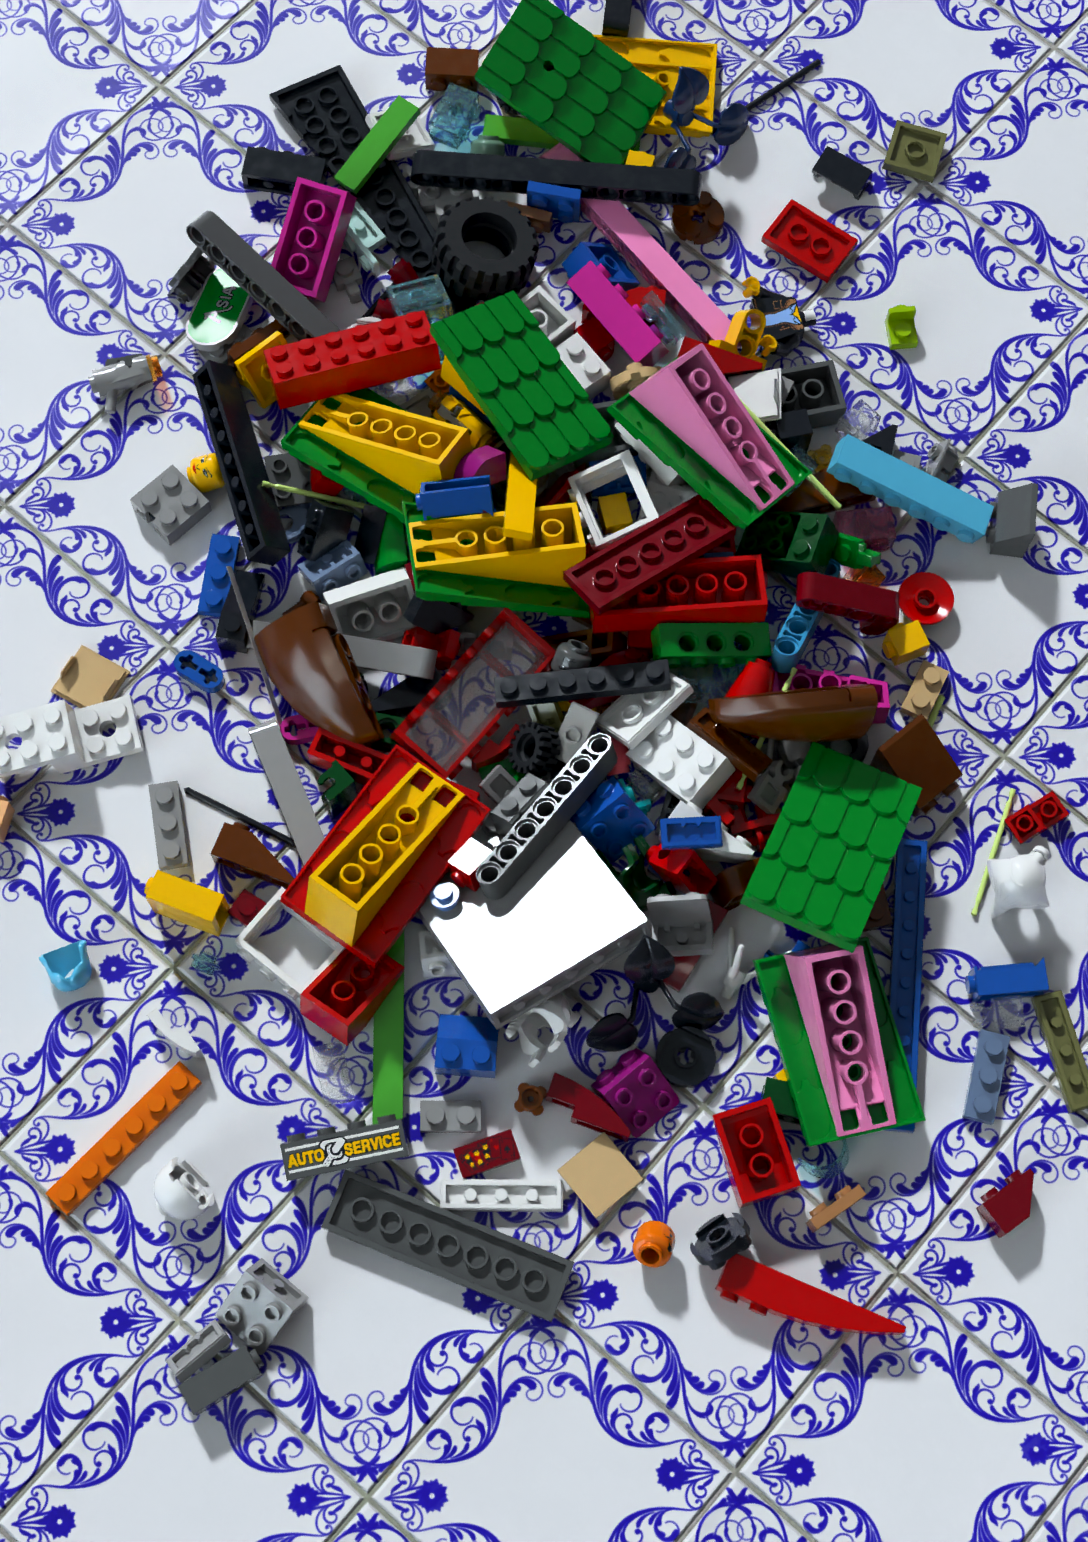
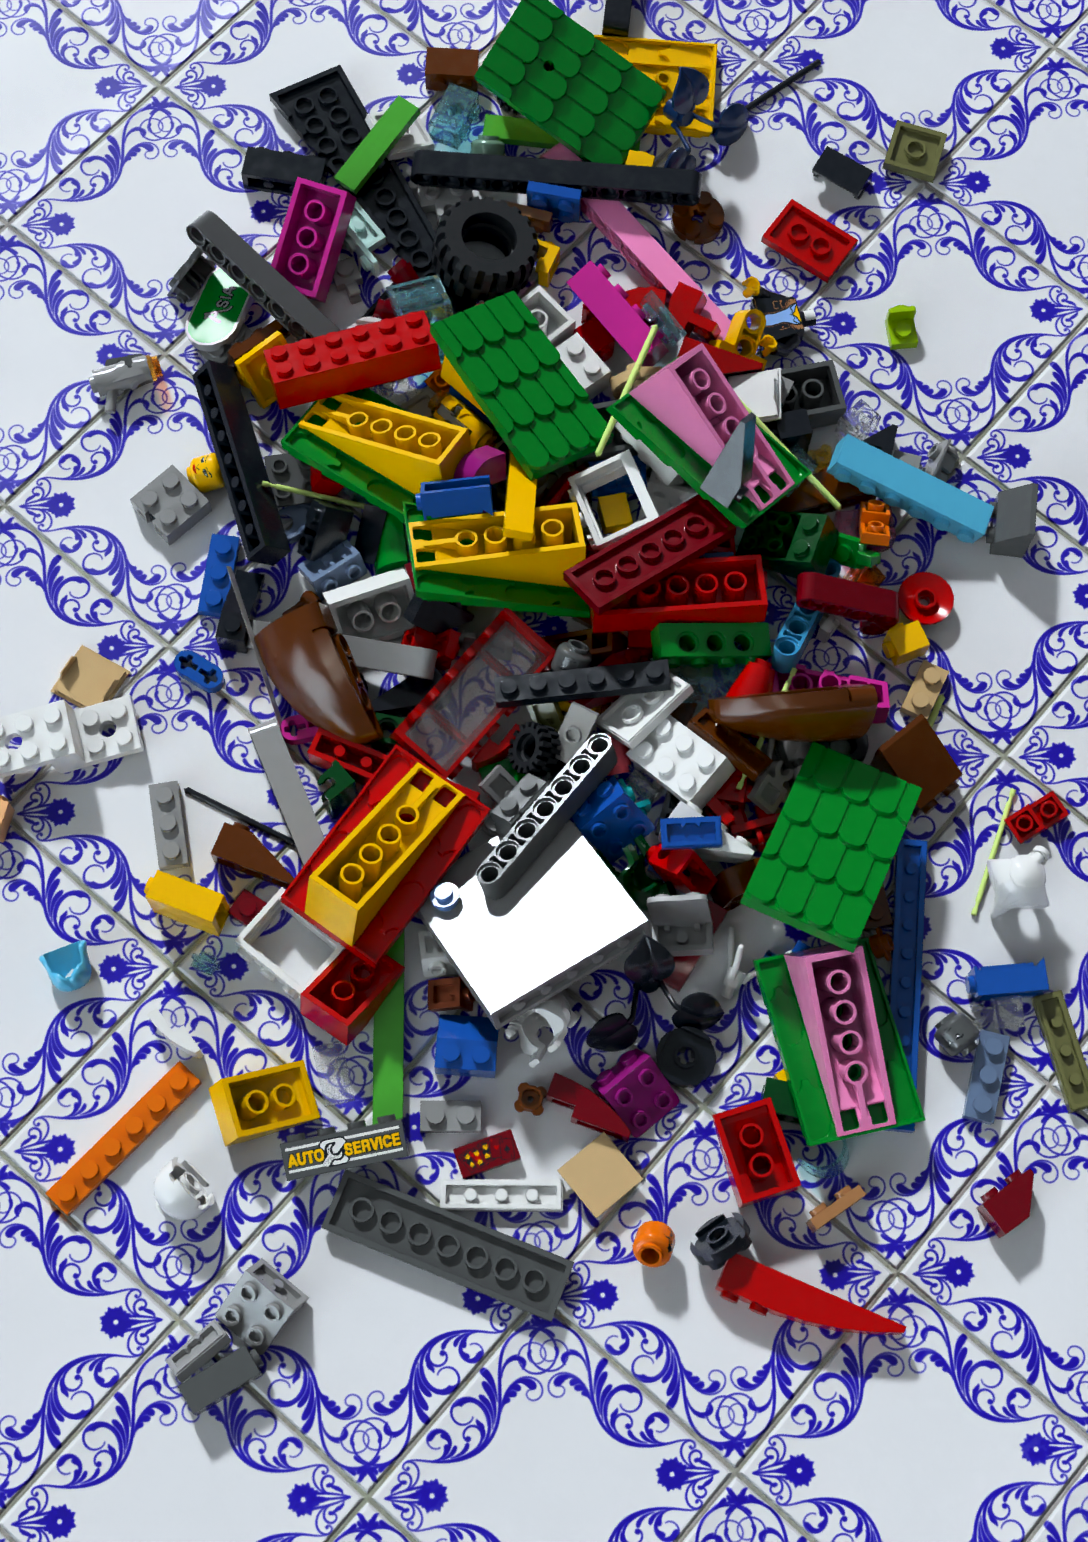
brick [448,837,492,892] -> none
blue slope [561,242,641,291] -> none
none -> yellow slope [208,1060,320,1147]
none -> copper bracket [428,977,475,1012]
none -> yellow bracket [535,239,560,288]
none -> yellowish green axle [595,324,659,457]
none -> red brick [668,281,721,340]
none -> slope [700,412,756,508]
none -> white tile [816,615,841,643]
none -> orange slope [859,500,890,546]
none -> dark orange plate [869,927,894,961]
none -> dark grey head [934,1011,980,1057]

